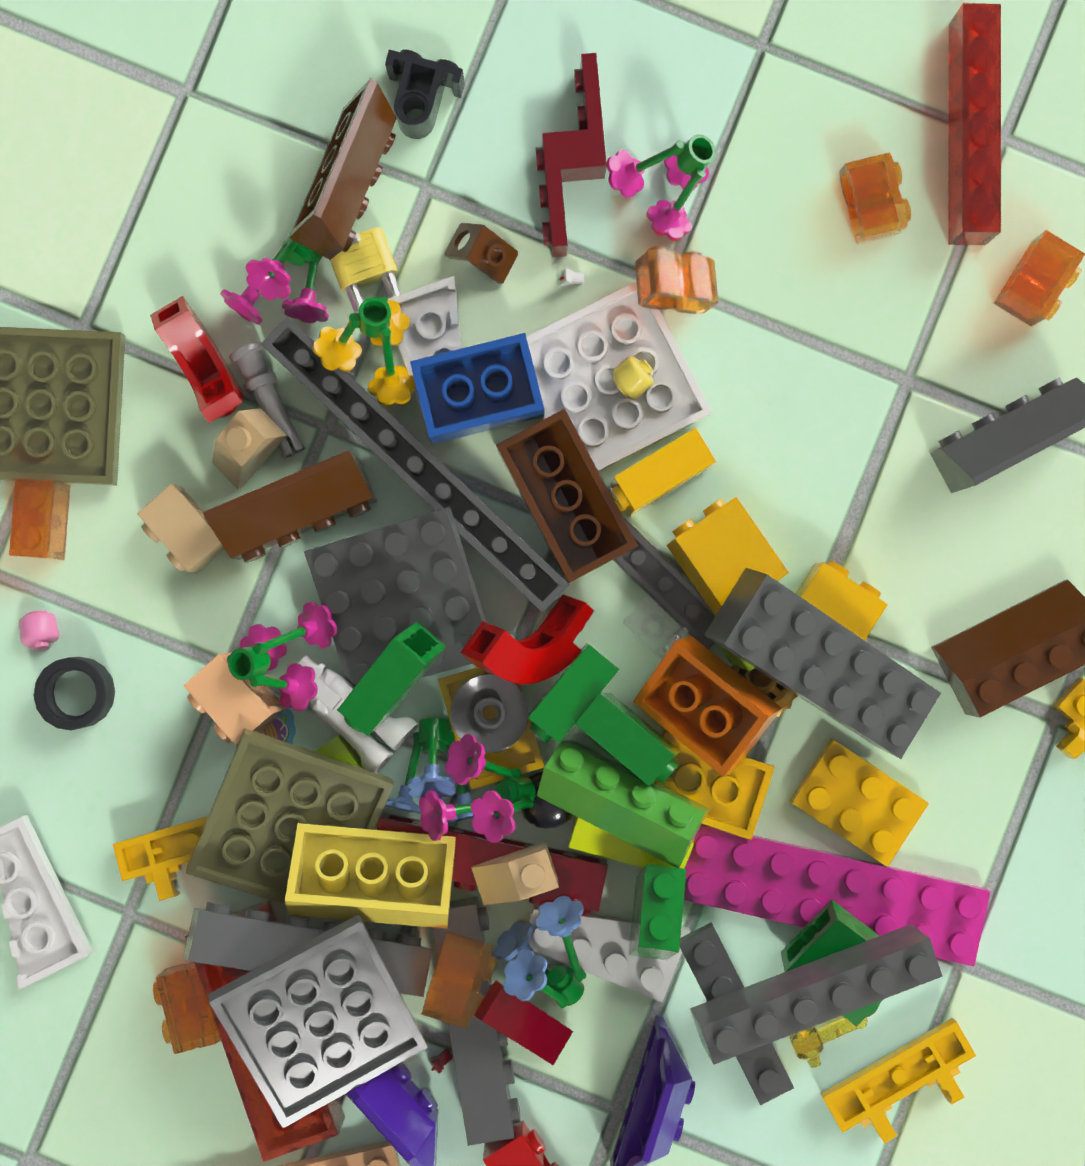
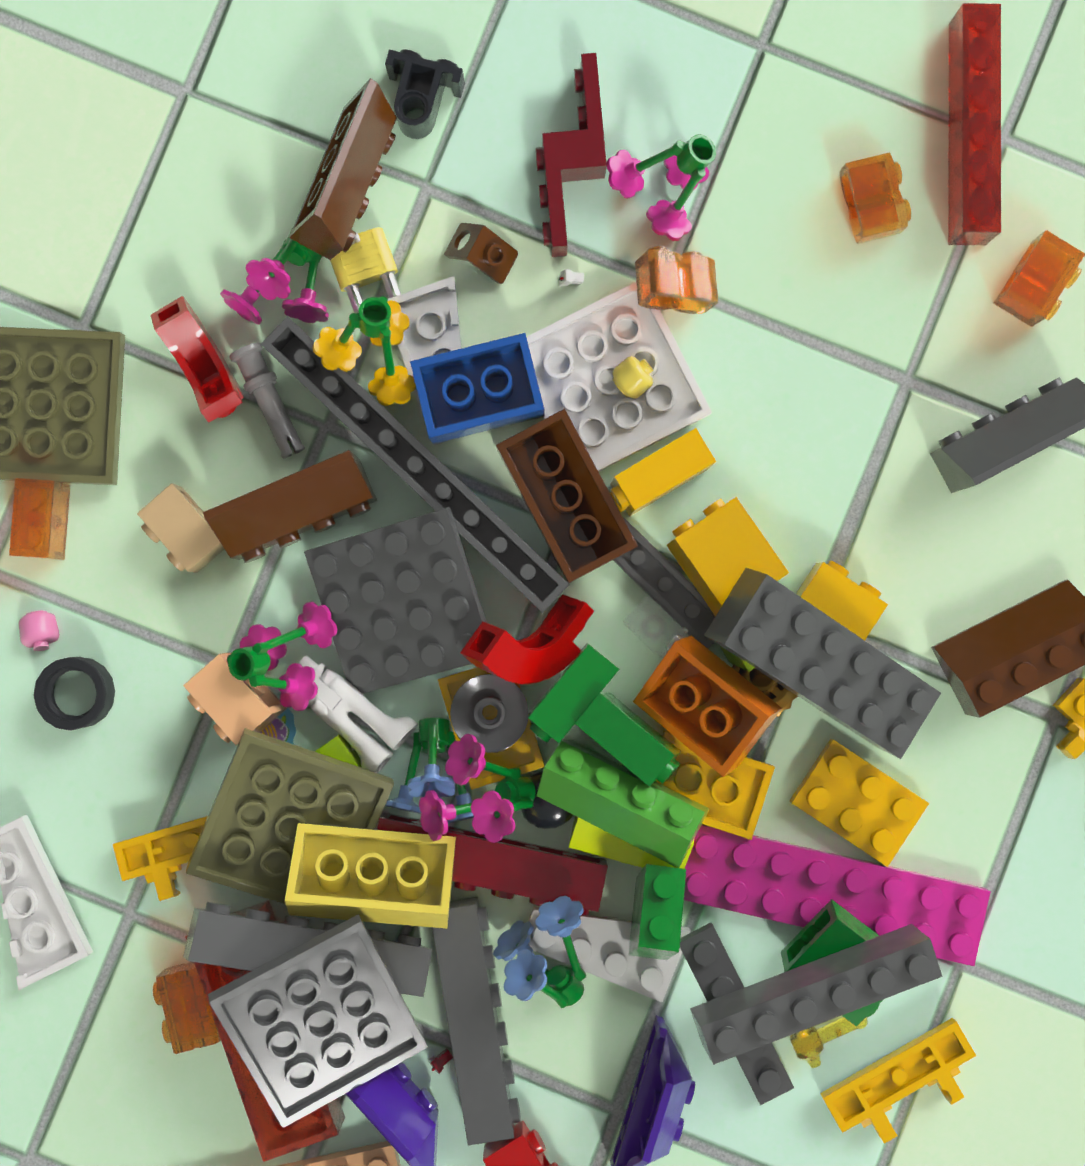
tan slope [212,408,287,489] -> none
green brick [337,622,447,736] -> none
clear orange brick [421,931,497,1029] -> none
tan slope [471,841,559,905] -> none
dark red tile [474,980,574,1065] -> none

